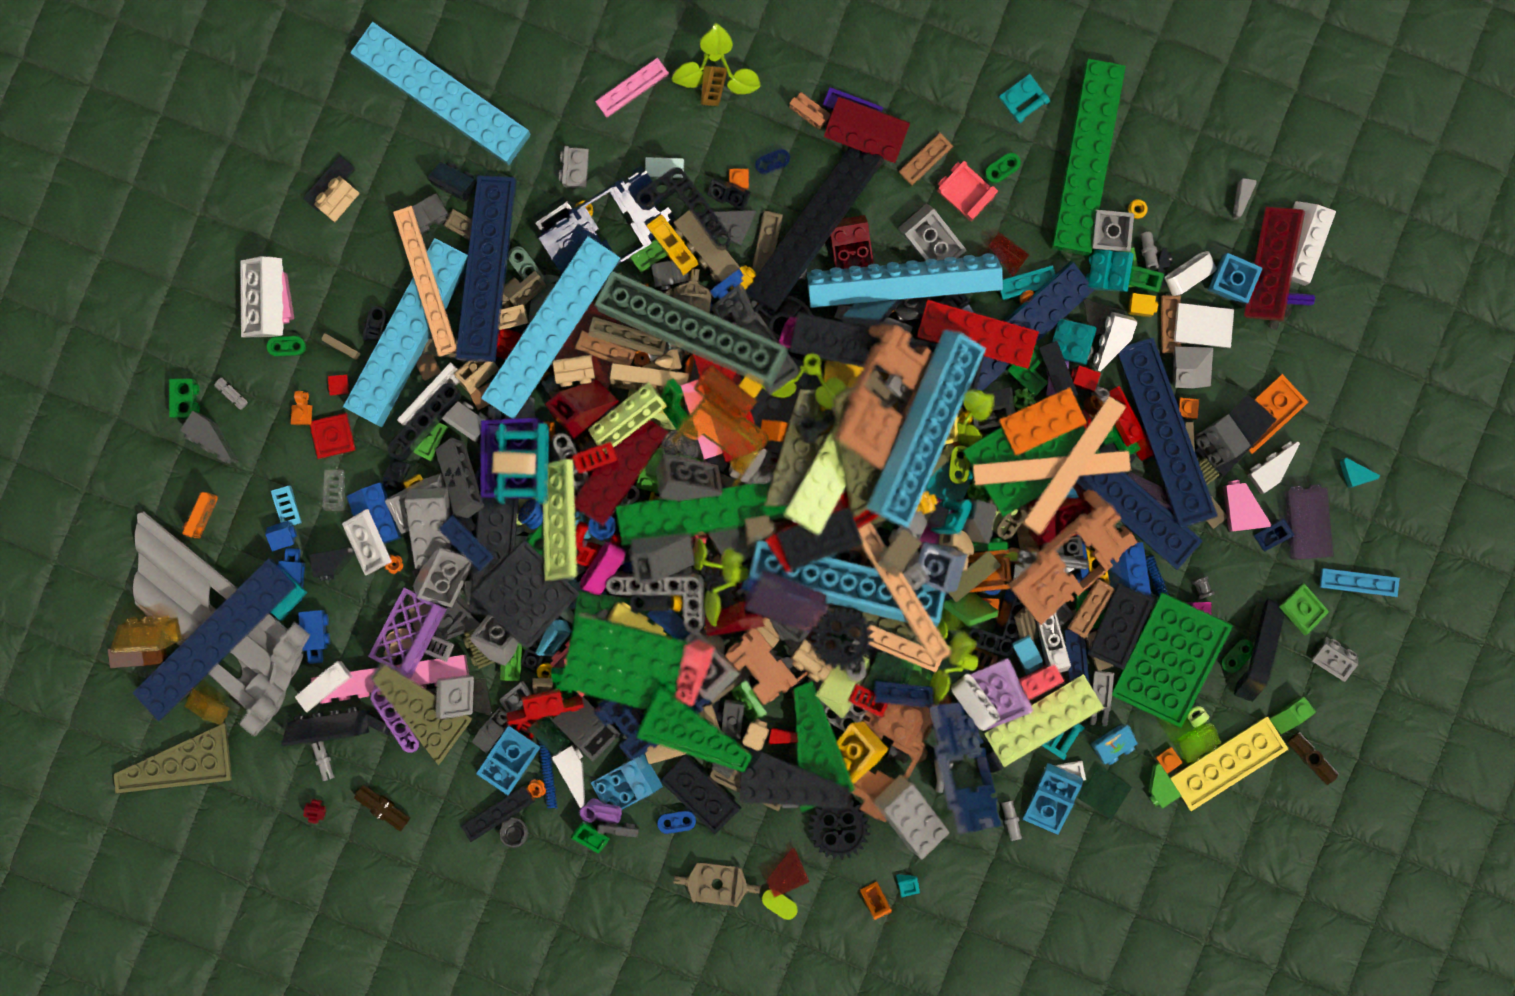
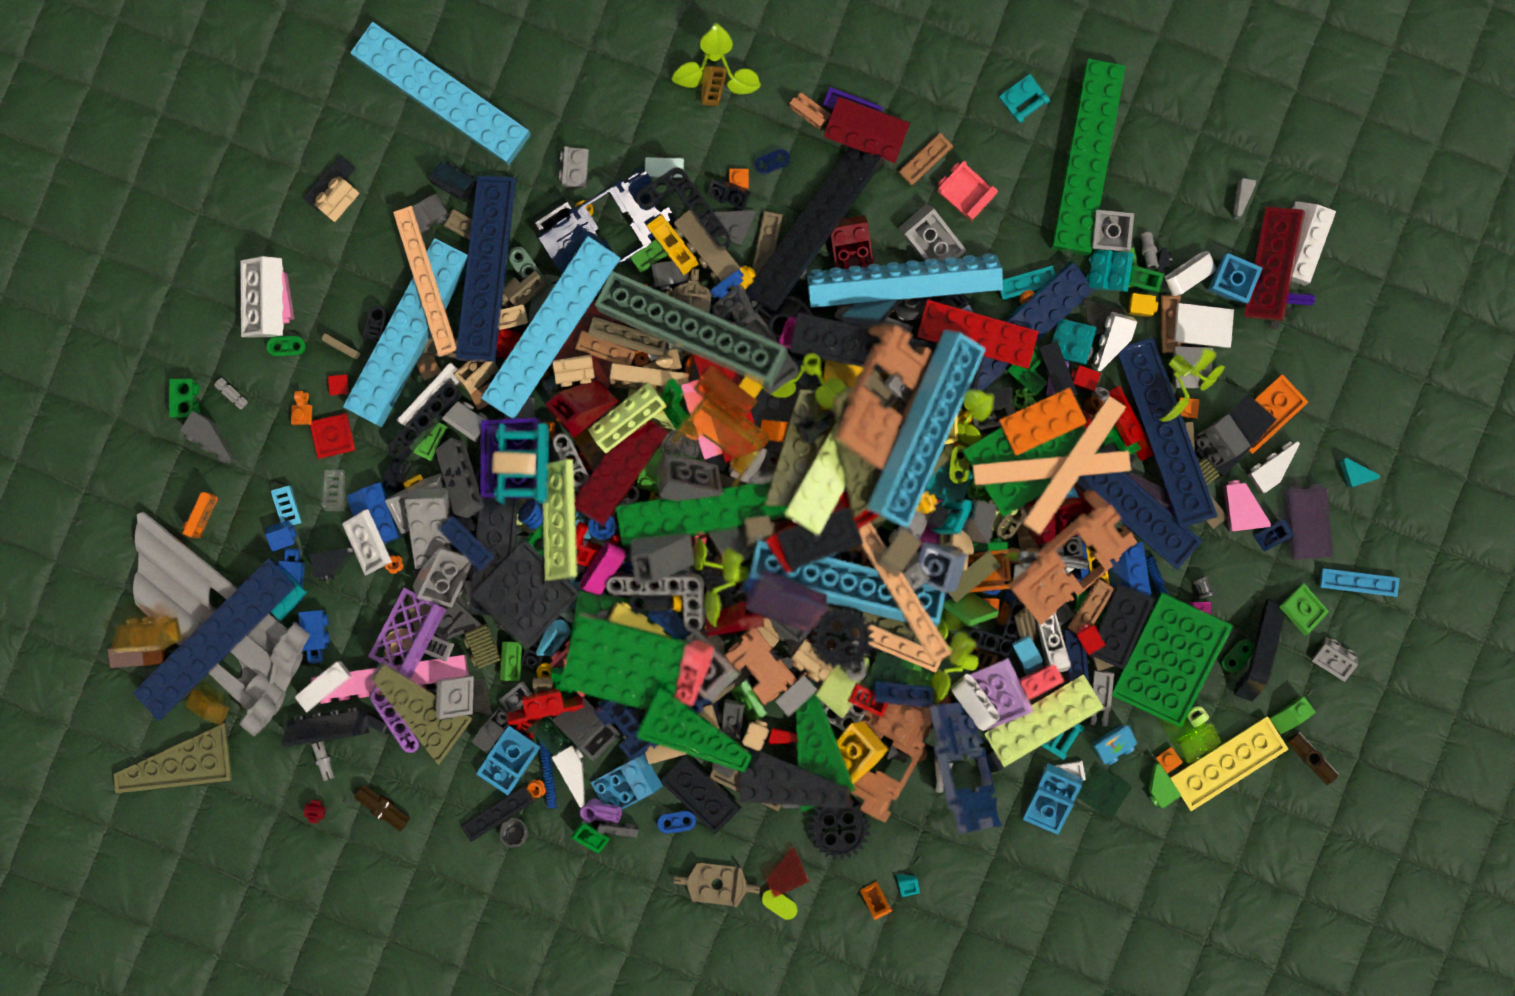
light grey slope [470,615,518,666] -> none
light grey plate [487,405,501,420] -> none
red slope [573,442,618,474] -> none
bright pink tile [595,58,668,118] -> none
light grey brick [873,775,950,859] -> none
green plate [985,153,1021,184] -> none
clear red wing [989,233,1029,276] -> none
light grey pin [1001,800,1022,841] -> none
yellow plate [1128,199,1147,219] -> none
none -> light grey tile [776,676,817,716]
none -> red brick [1076,623,1105,655]
none -> lime plant [1159,348,1225,422]

